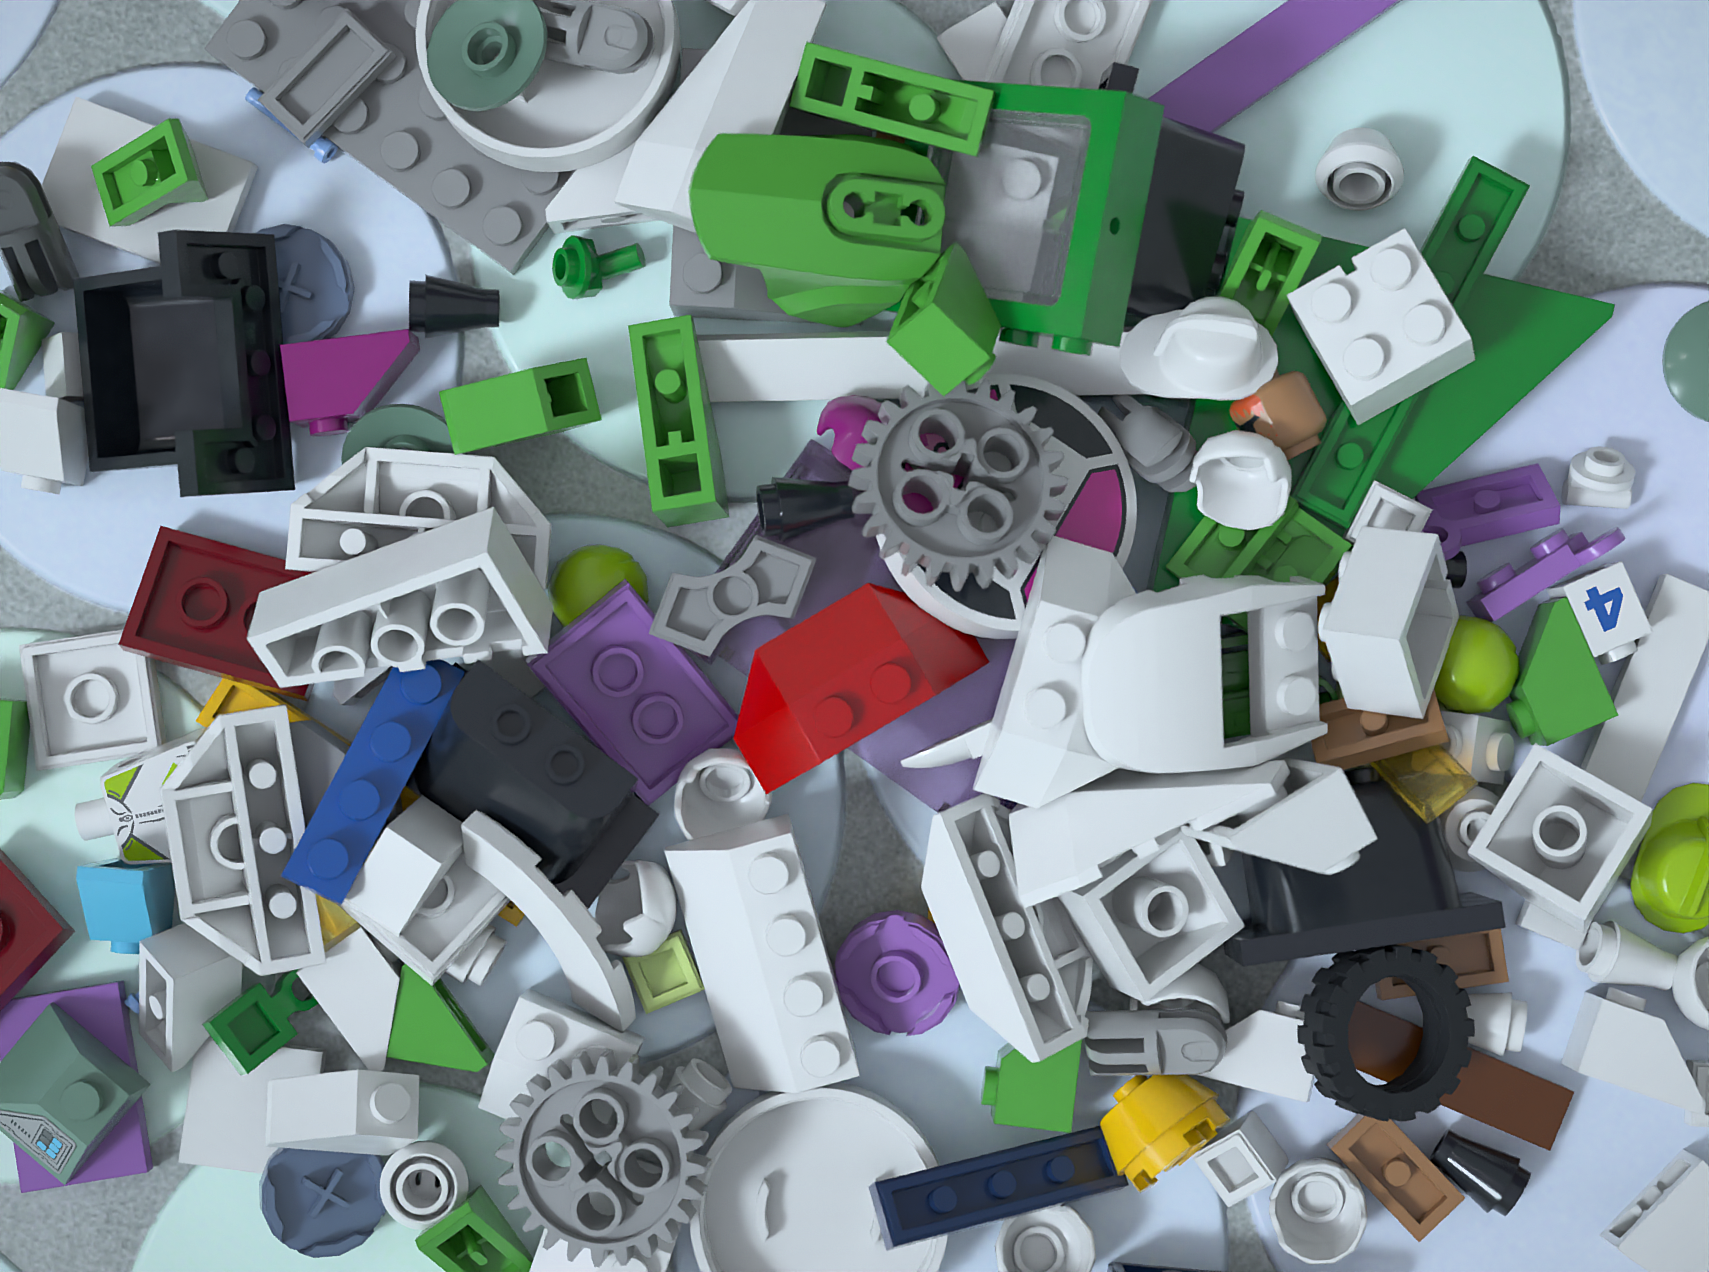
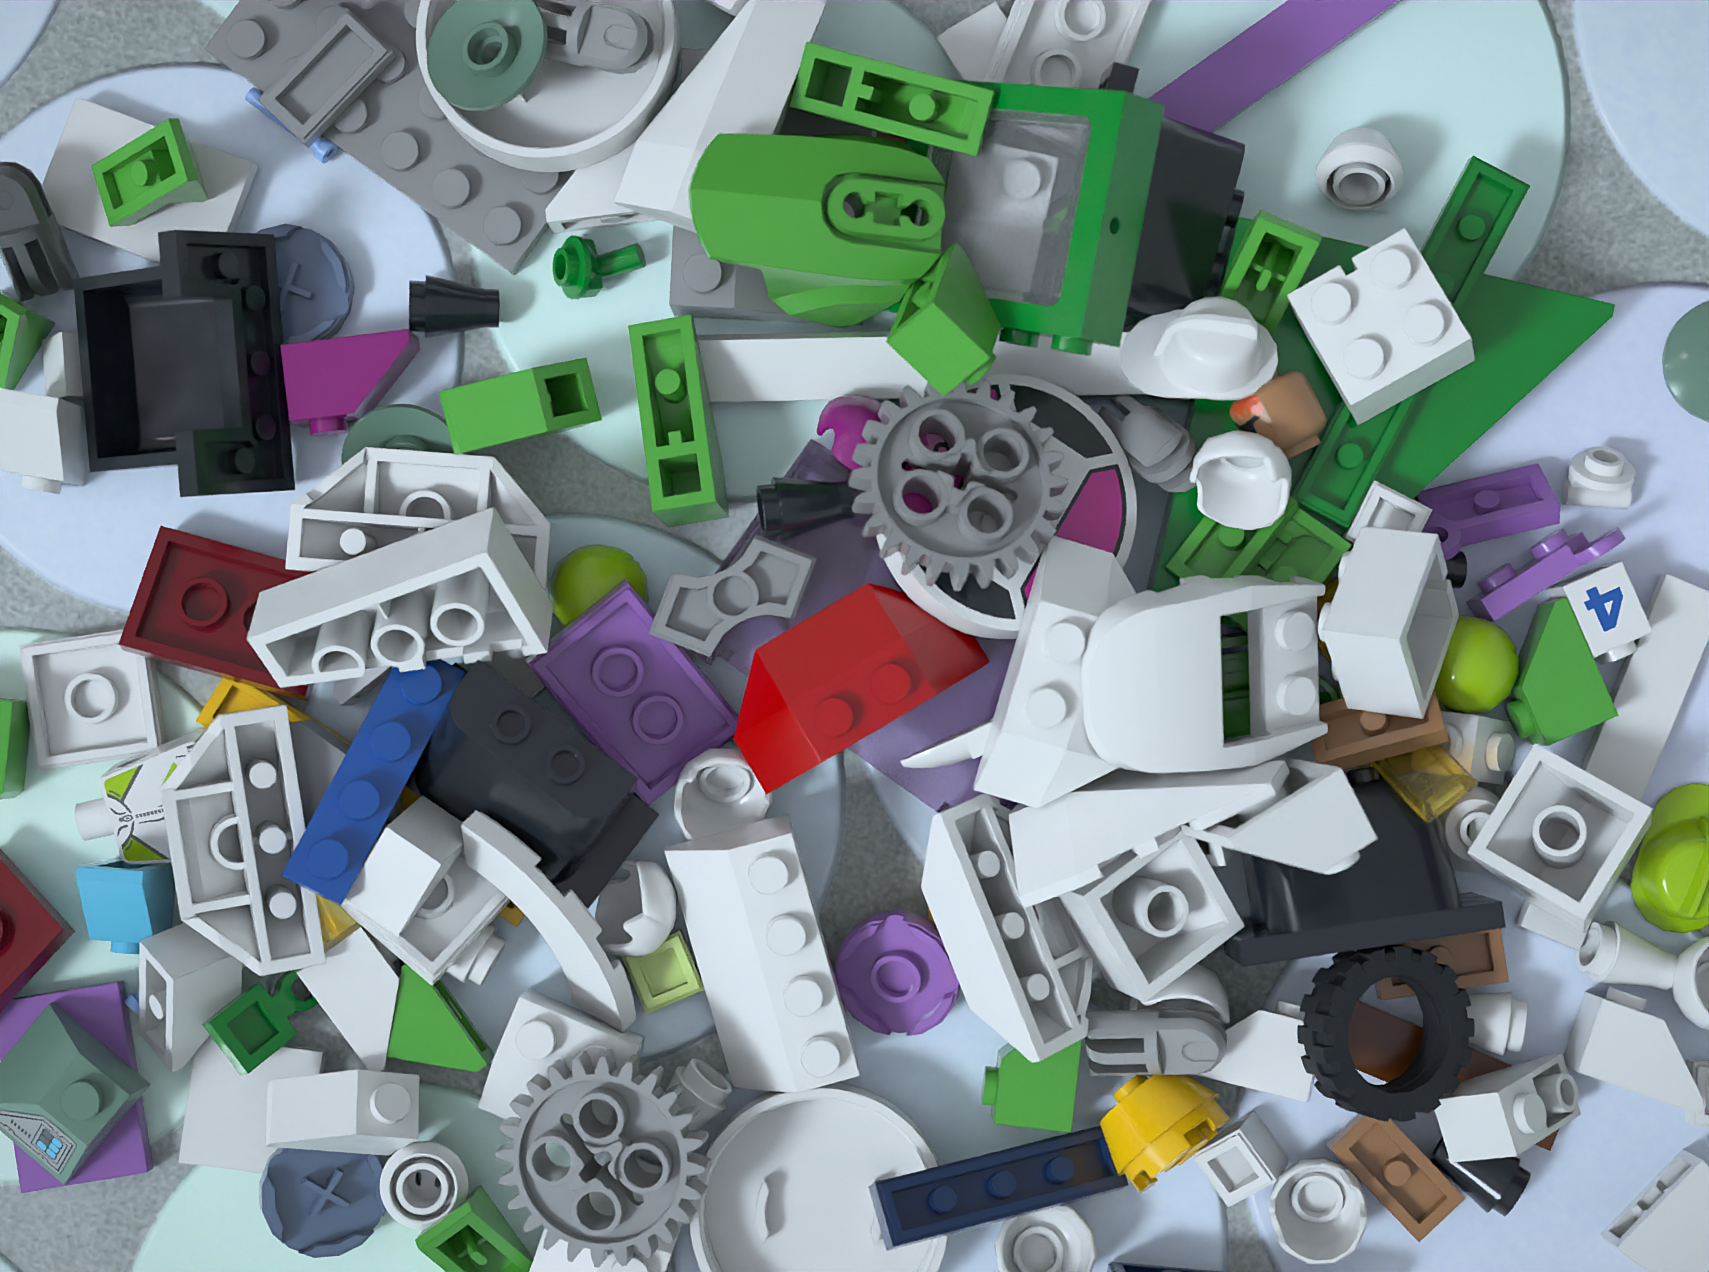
none -> white slope [1435,1053,1581,1163]

